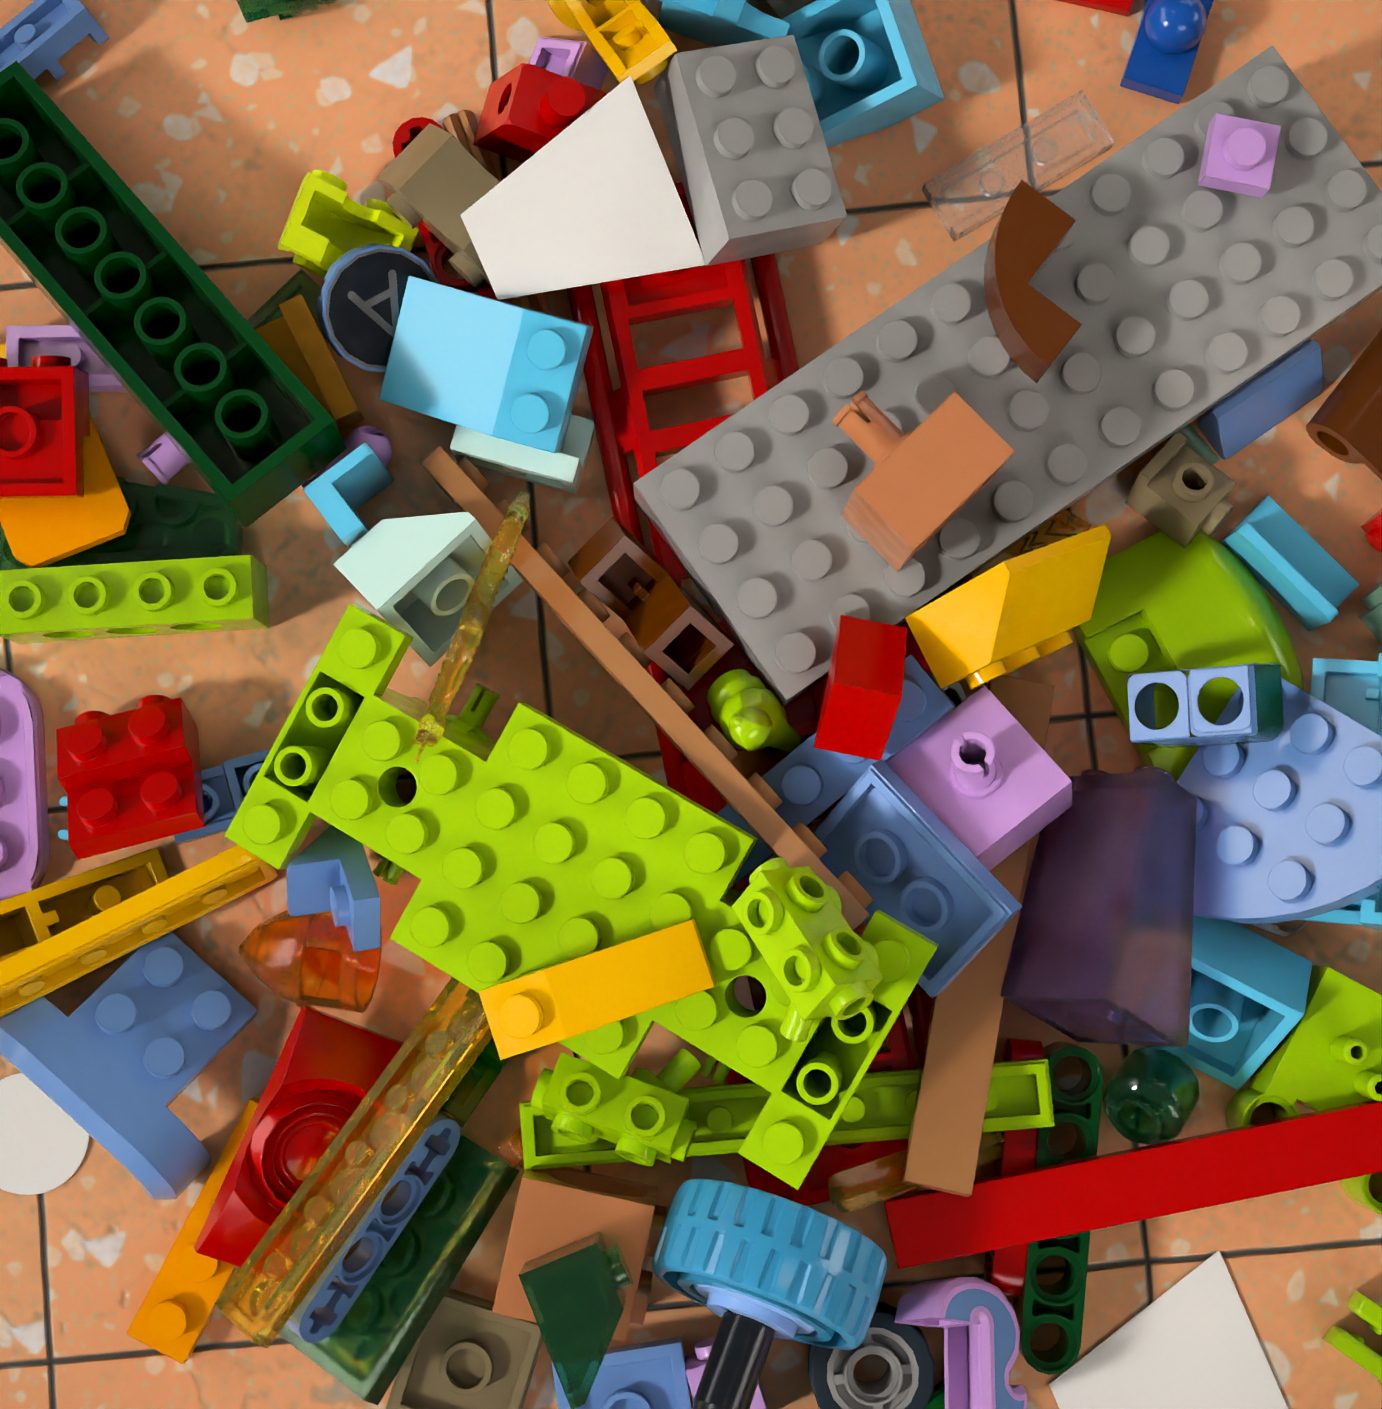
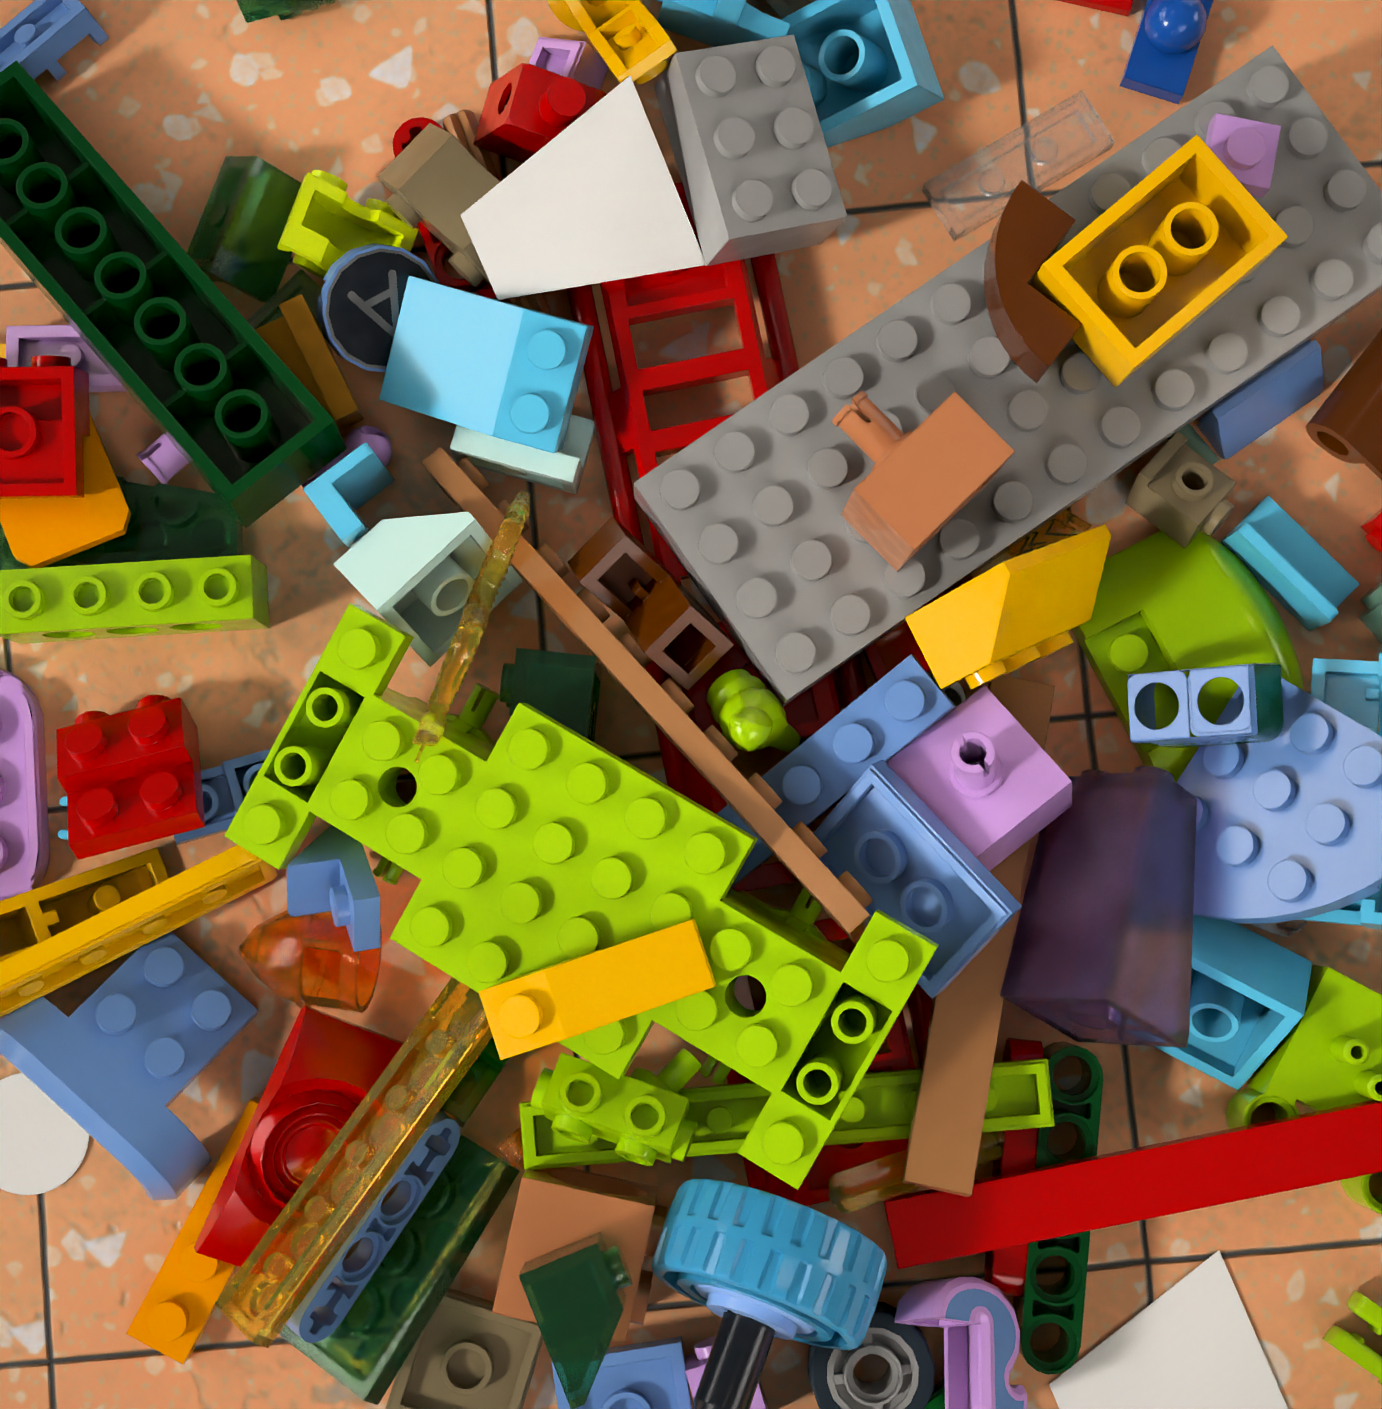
lime brick [732,857,884,1042] -> none
red slope [814,615,908,761] -> none
clear green head [1103,1047,1200,1145] -> none
none -> clear green panel [187,156,302,303]
none -> clear green slope [500,648,603,743]
none -> yellow brick [1030,134,1288,388]

